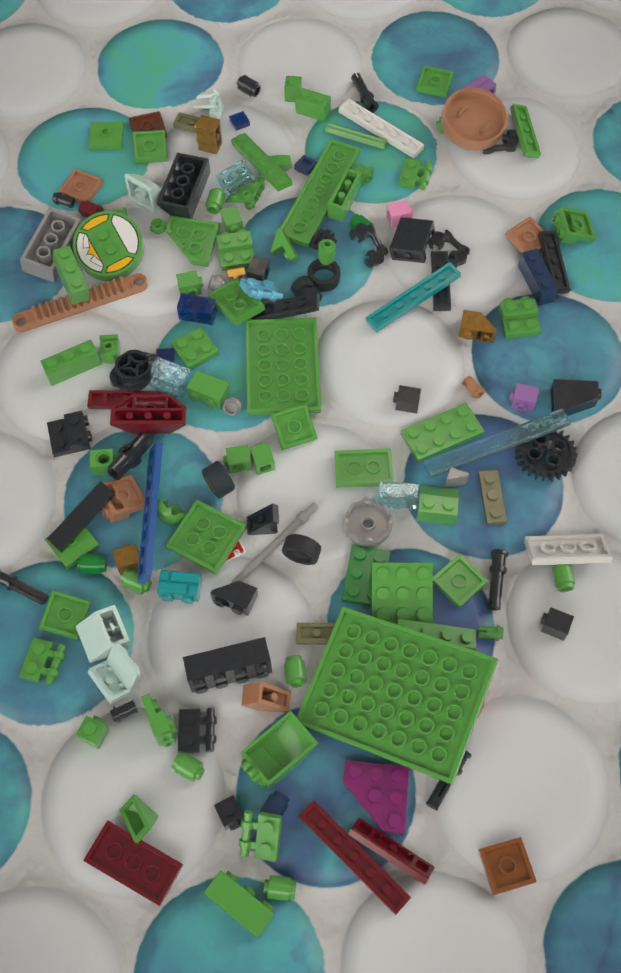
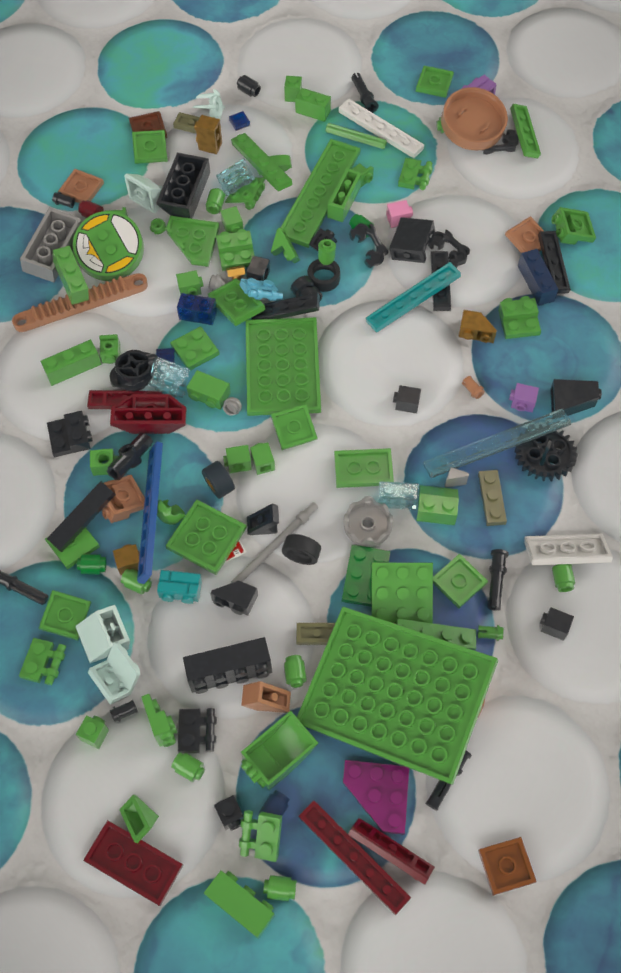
bright green plate [89,122,124,150] -> none
dark blue plate [294,155,317,176] -> none
bright green plate [400,402,485,463] -> none

